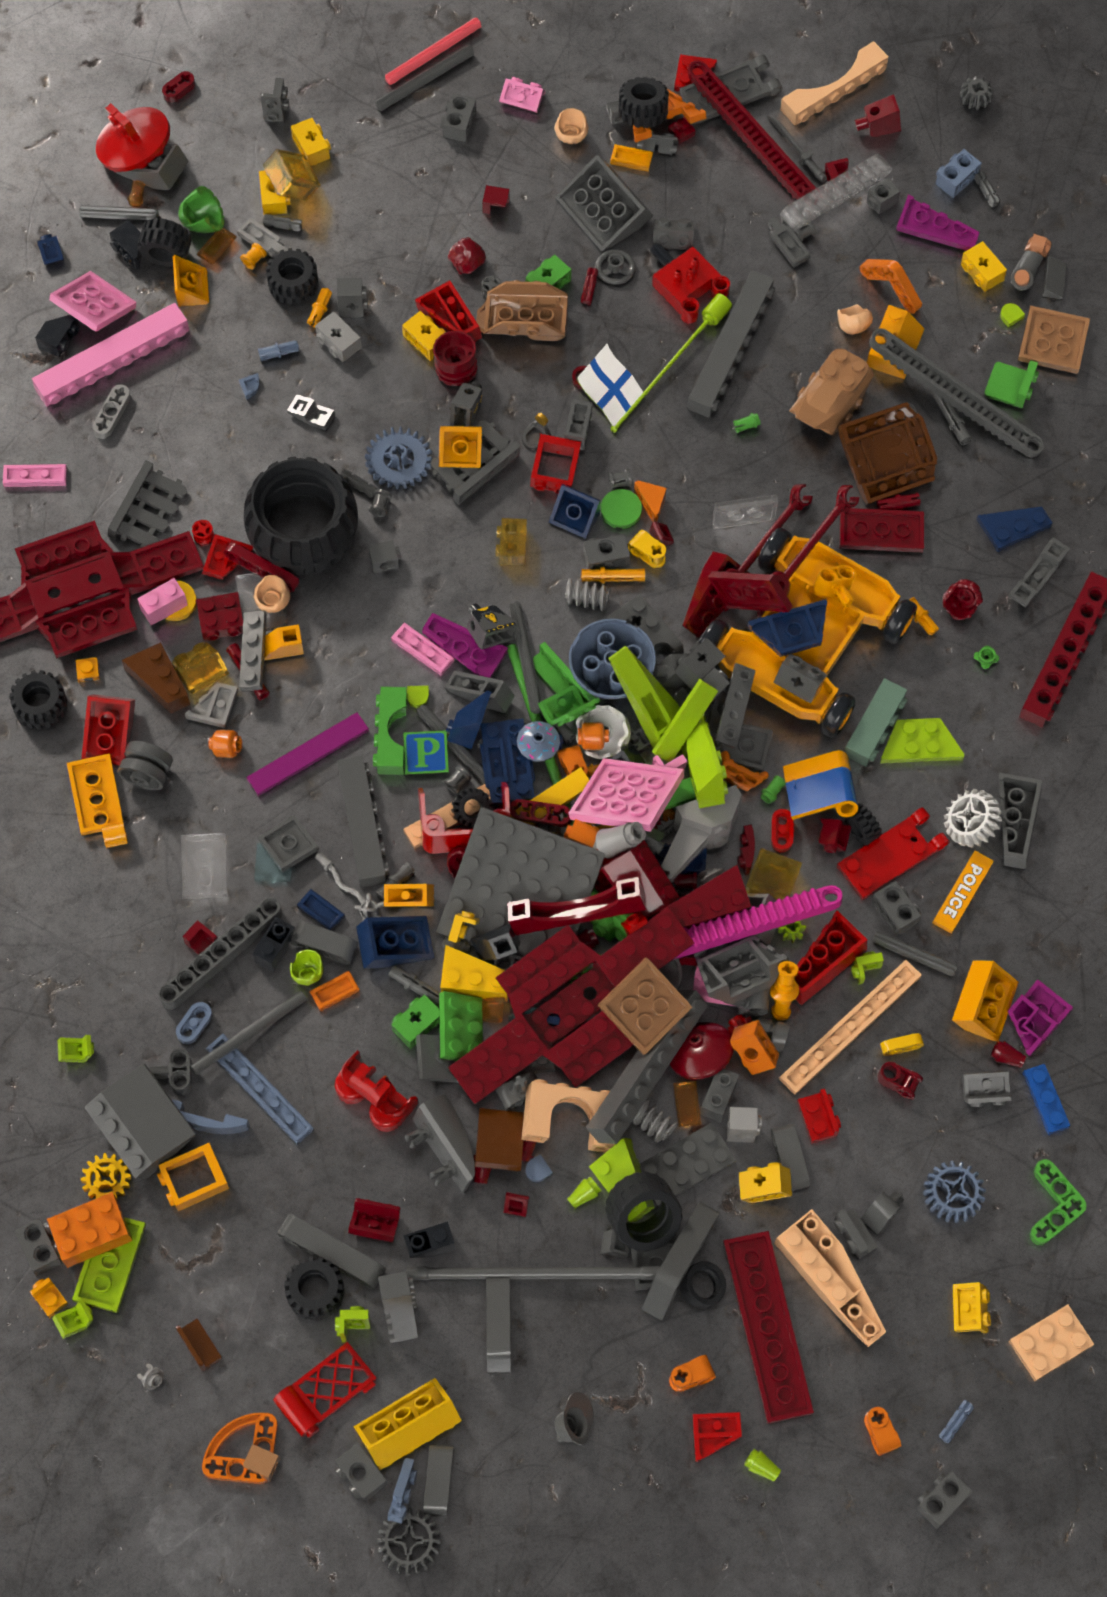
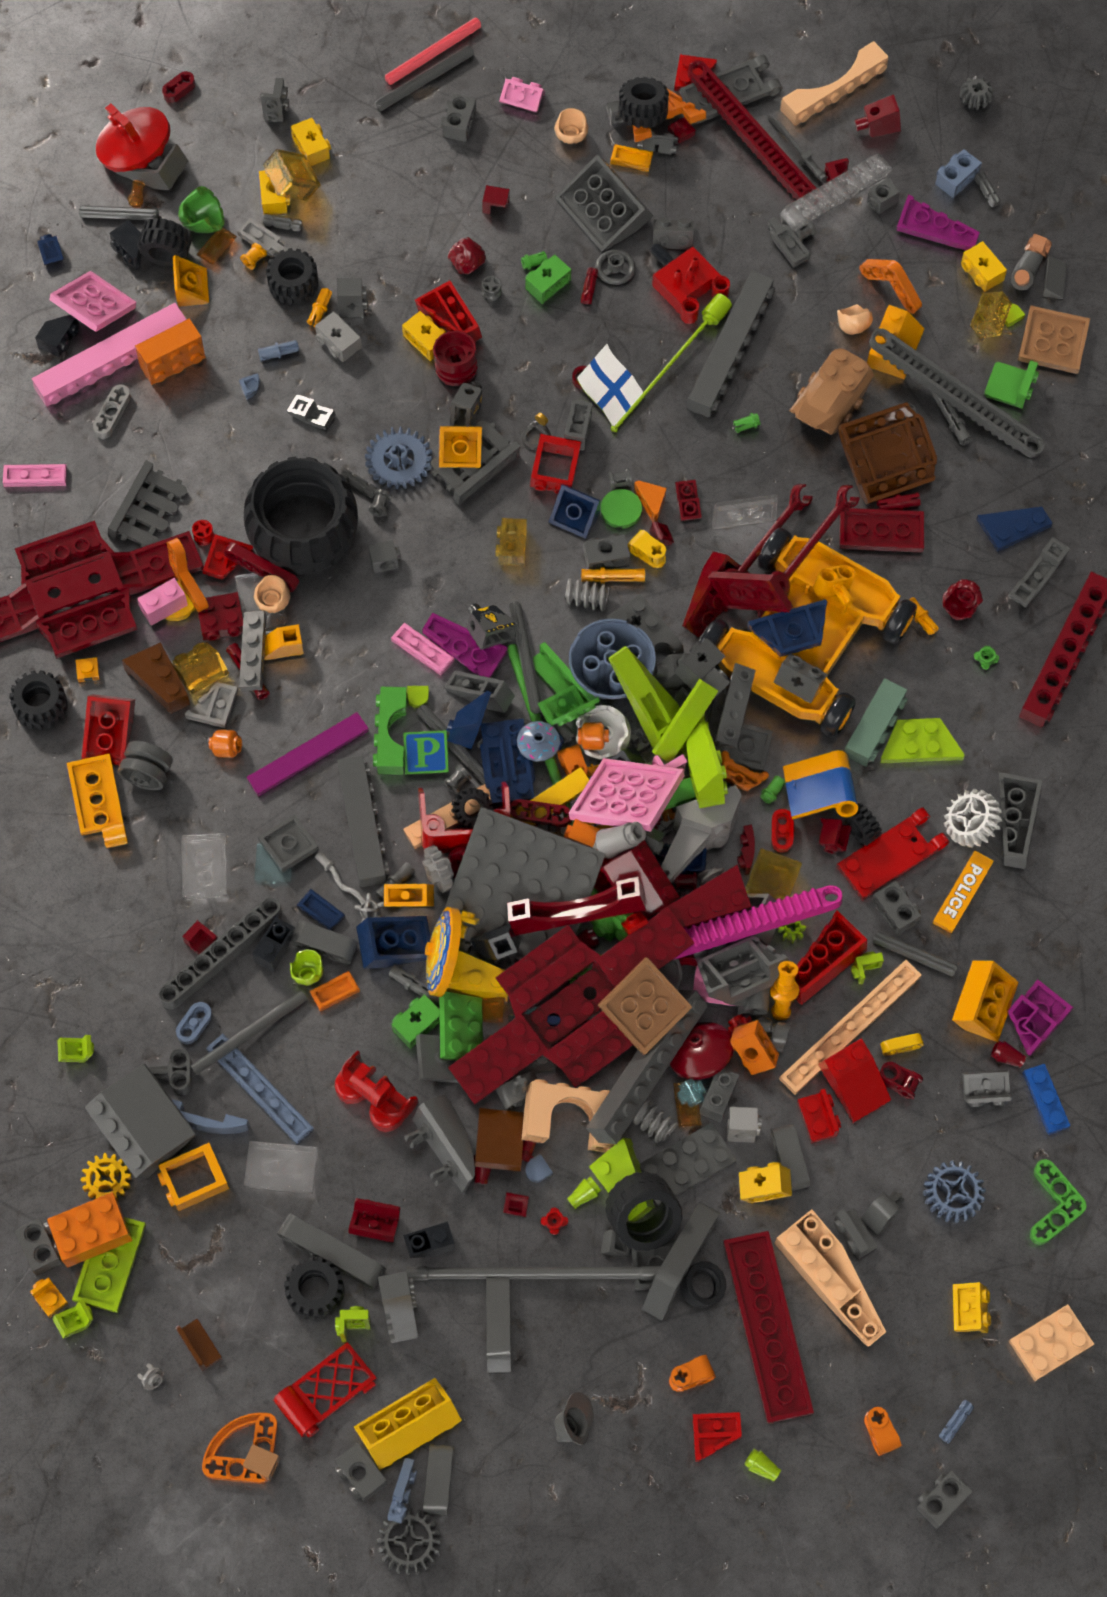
medium nougat slope [476,280,568,341] -> none
none -> orange brick [135,318,206,385]
none -> orange beam [167,538,209,612]
none -> clear tile [244,1141,318,1194]
none -> light grey gear [423,845,454,893]
none -> dish [425,907,461,997]
none -> bright green pin [521,251,547,270]
none -> red plate [541,1207,568,1235]
none -> dark red slope [675,480,702,521]
none -> clear light blue gear [677,1079,706,1107]
none -> red slope [818,1038,891,1123]
none -> clear yellow brick [970,291,1012,338]

